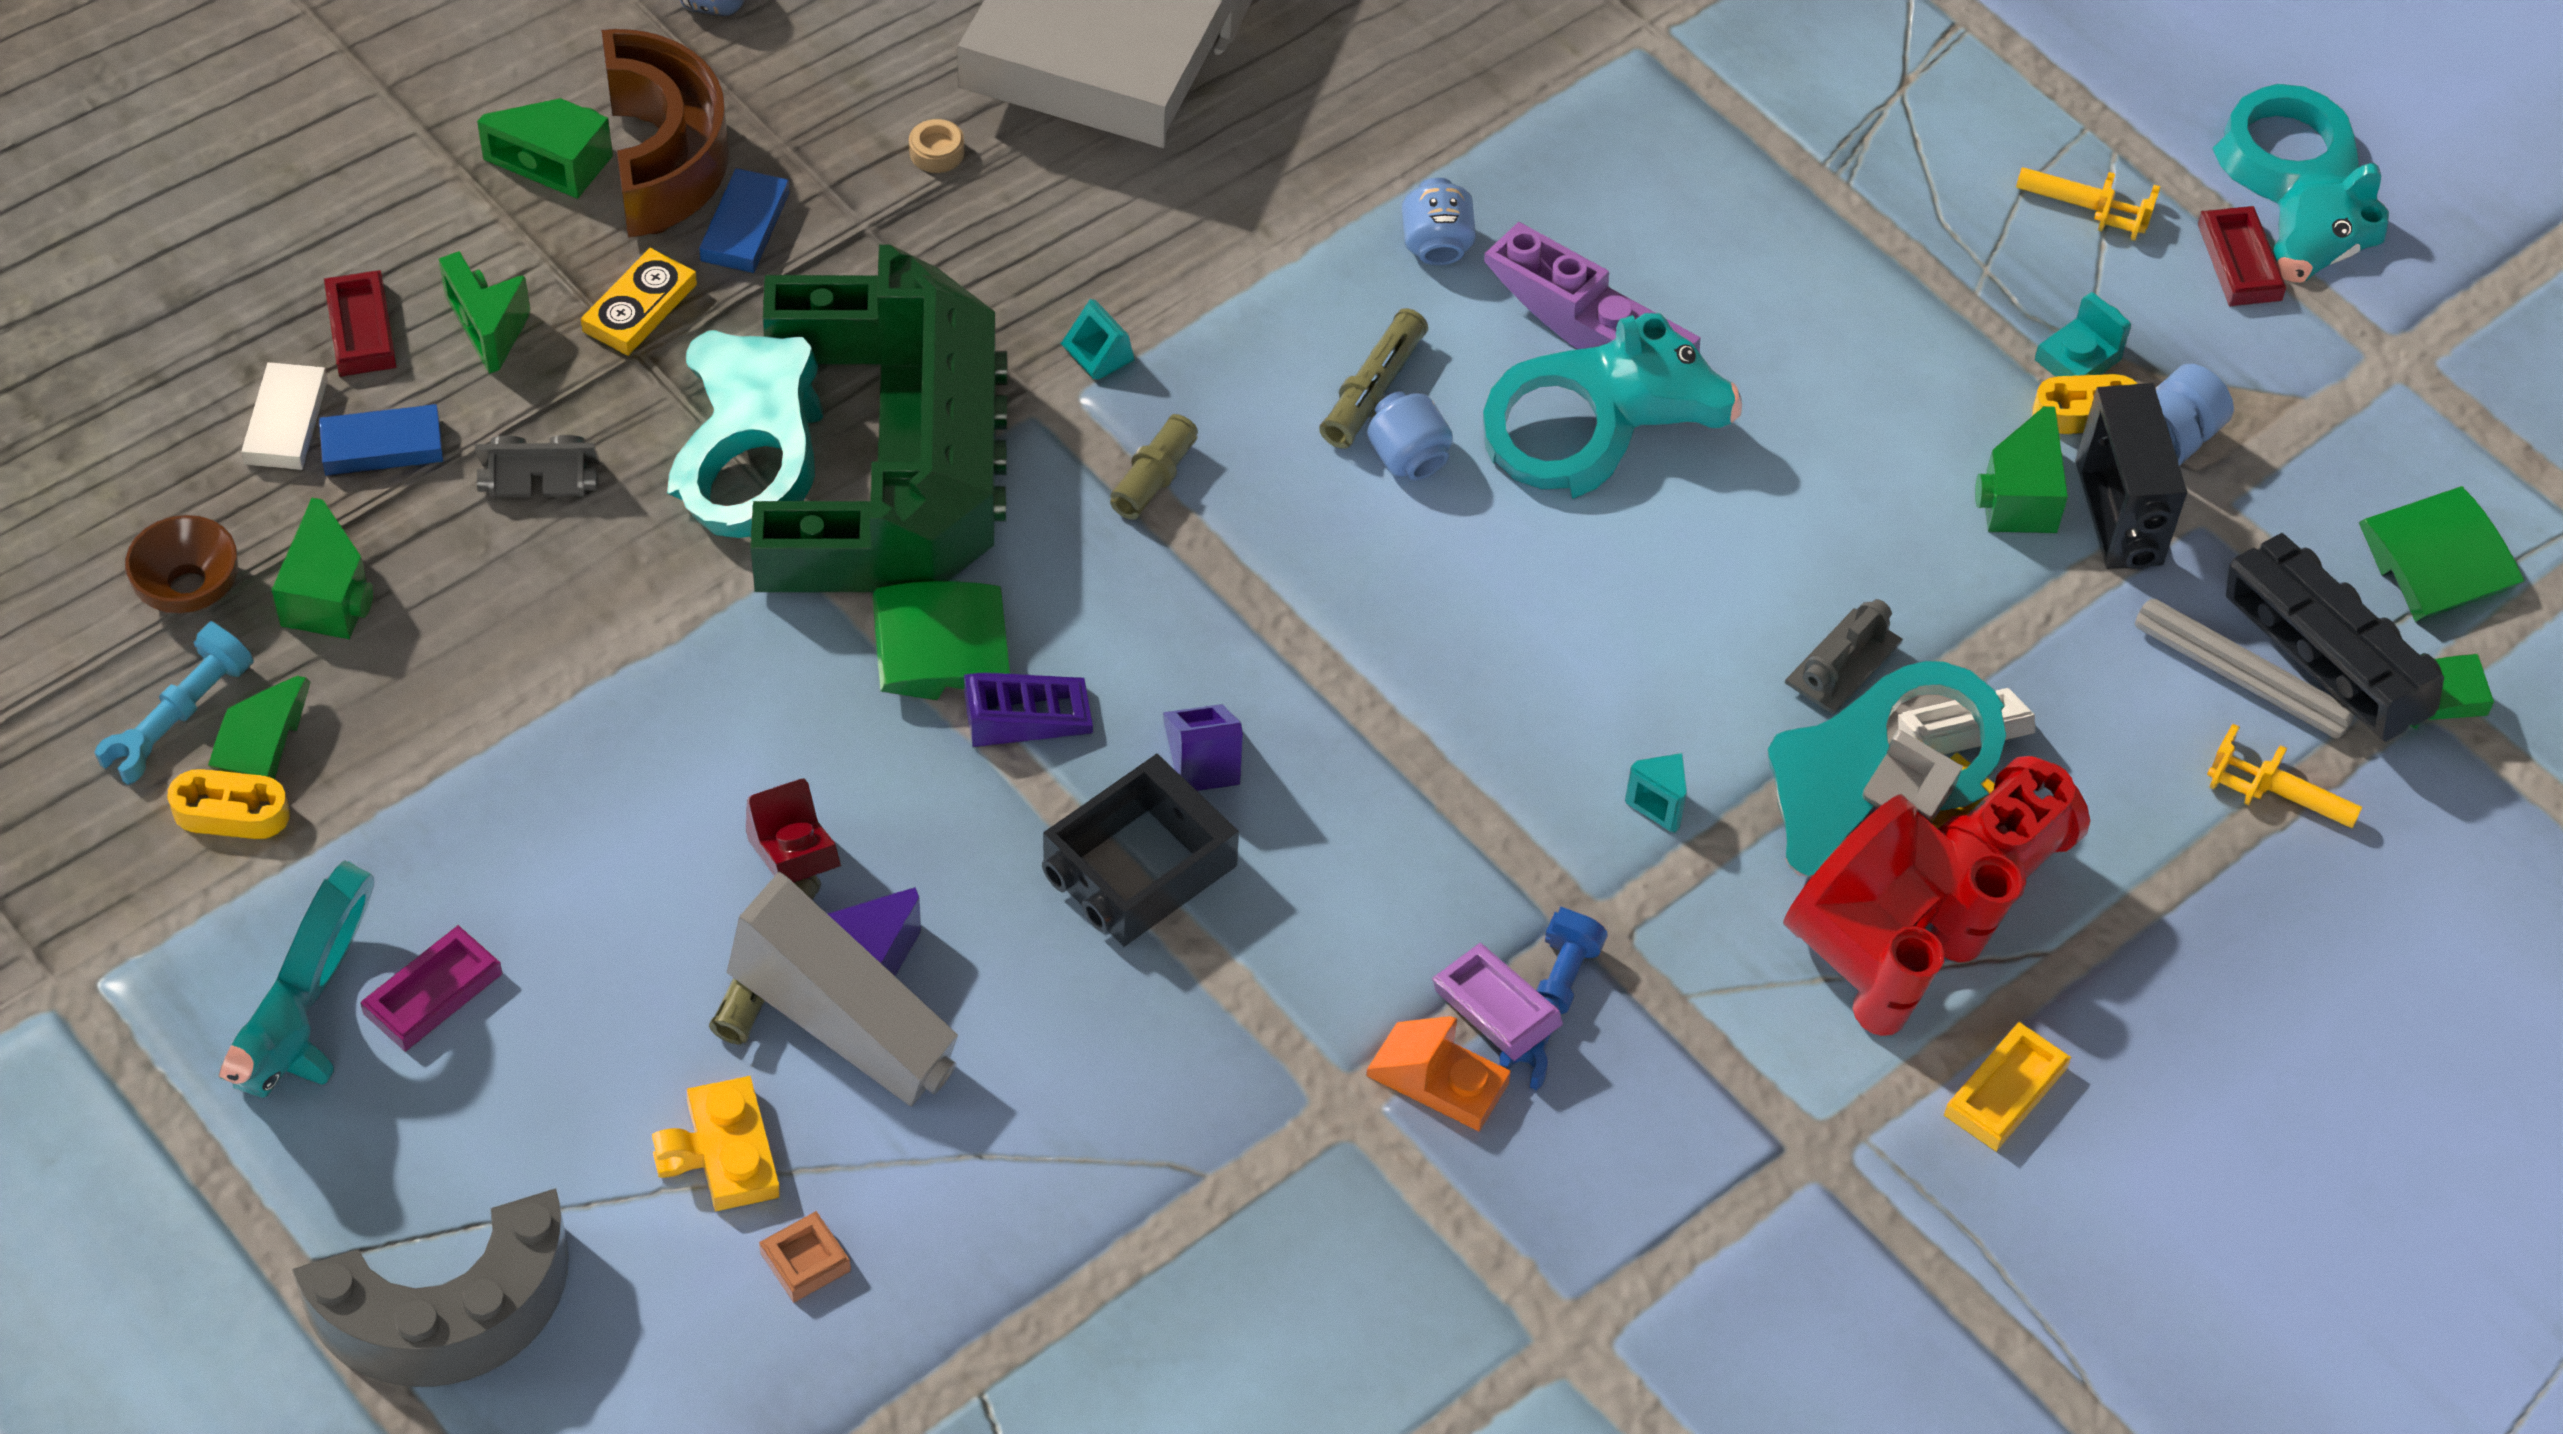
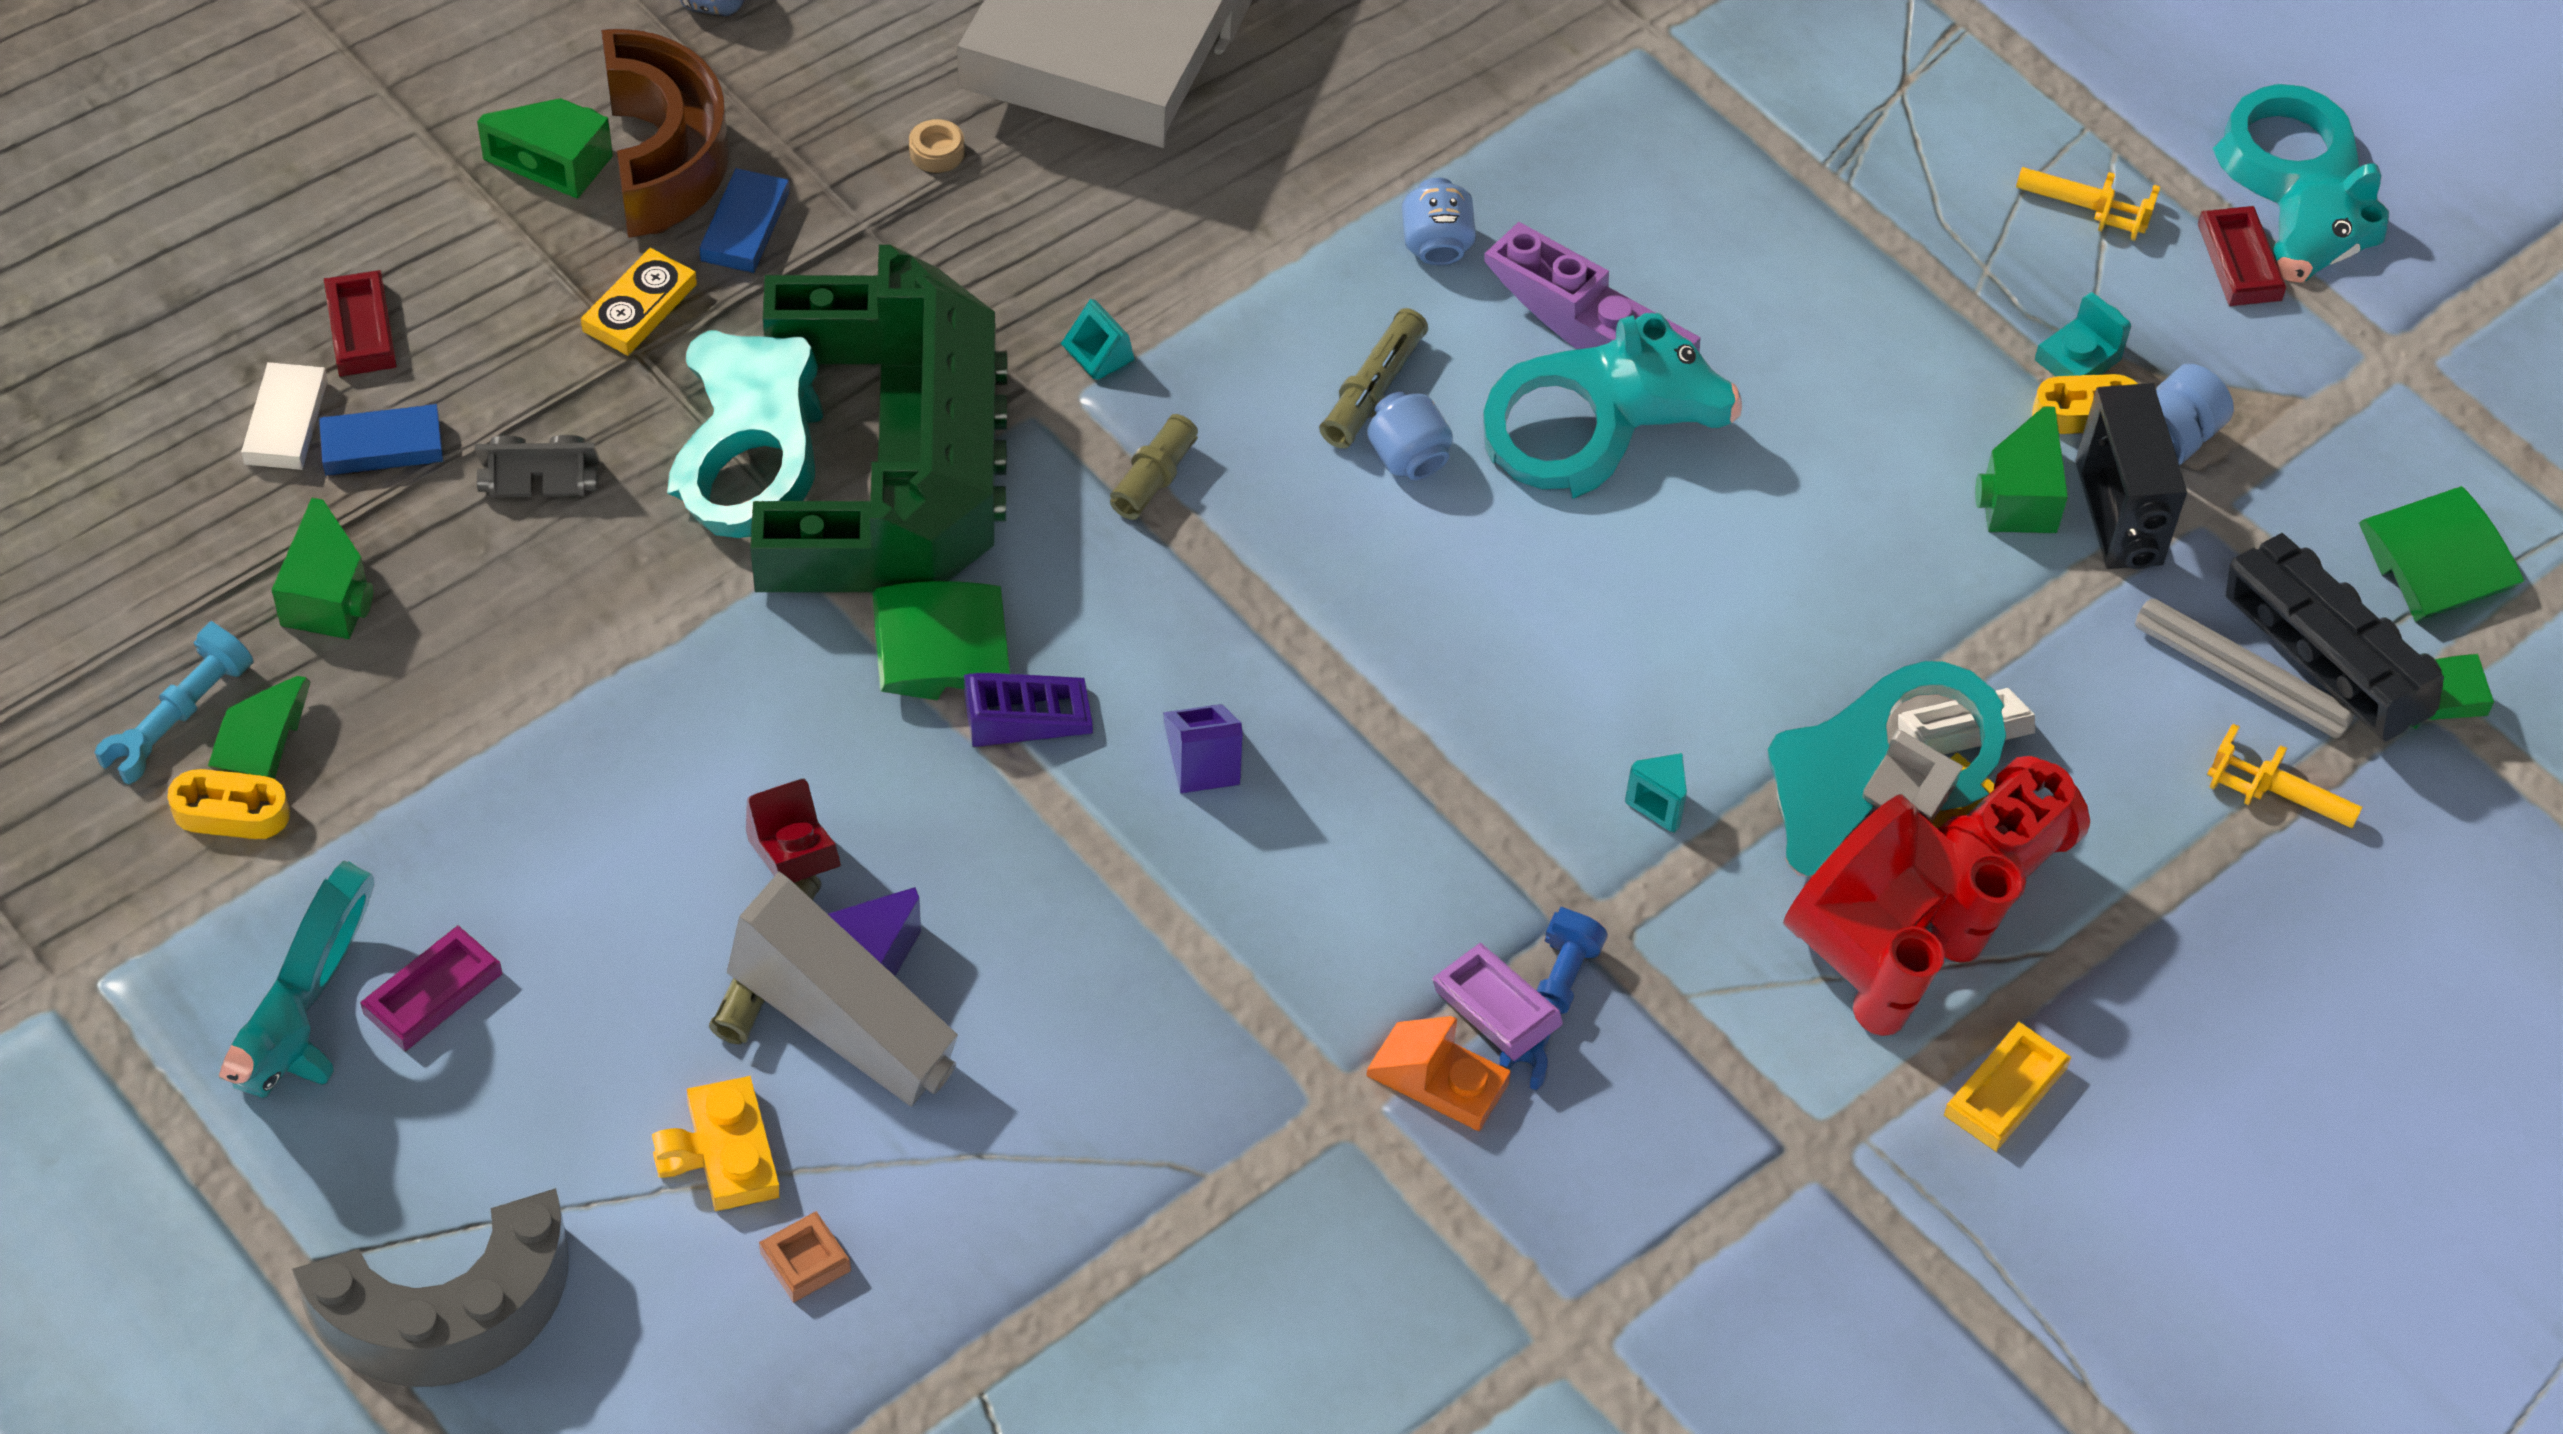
reddish brown piece [125,515,238,613] -> none
green slope [438,251,531,374] -> none
black window [1042,753,1239,947] -> none
dark grey hinge [1785,599,1903,715] -> none

